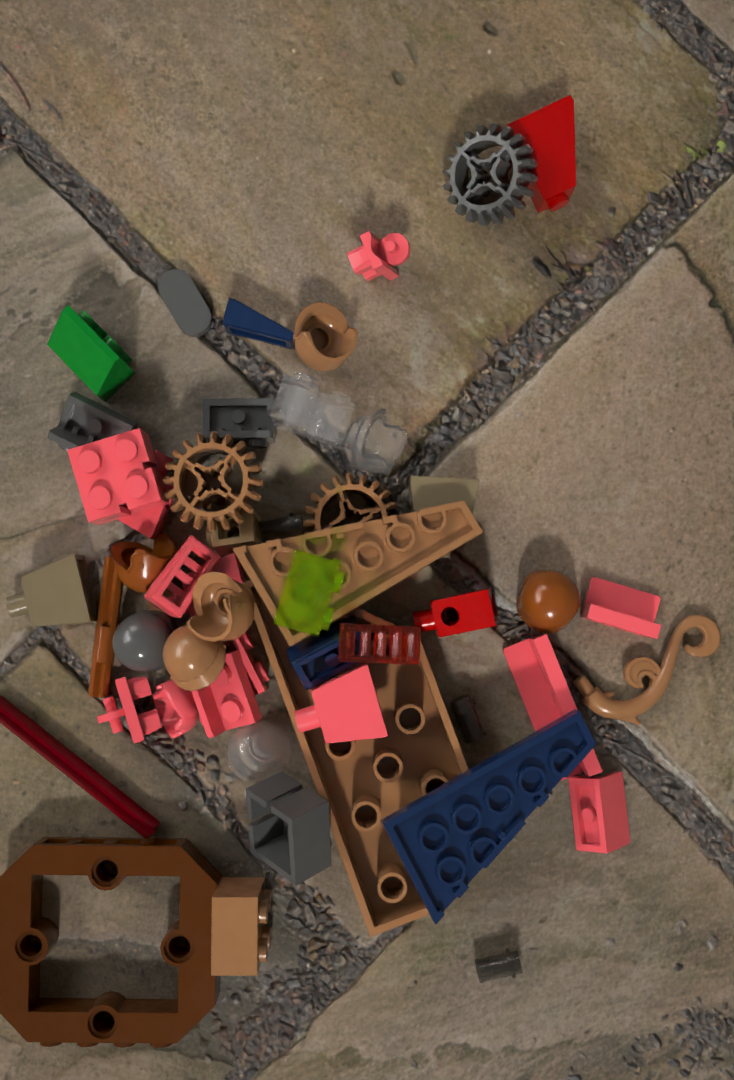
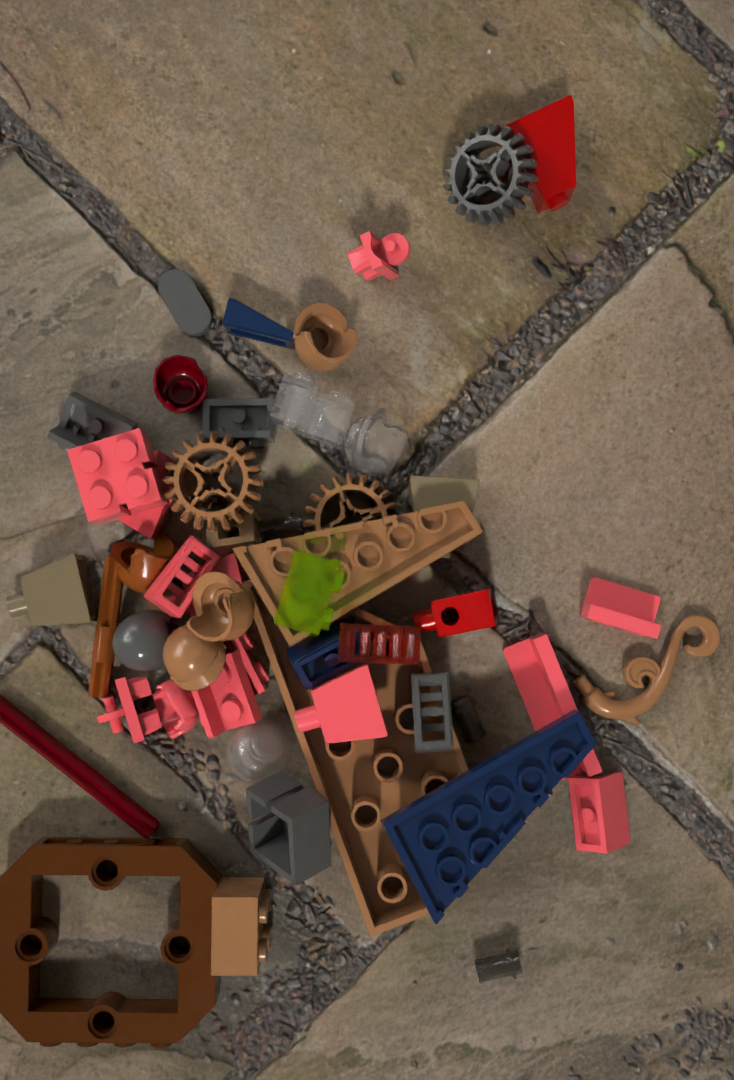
green slope [47,305,135,402] -> none
dark orange helmet [516,570,581,633] -> none
none -> dark red hair [153,355,208,414]
none -> dark grey slope [411,672,454,753]

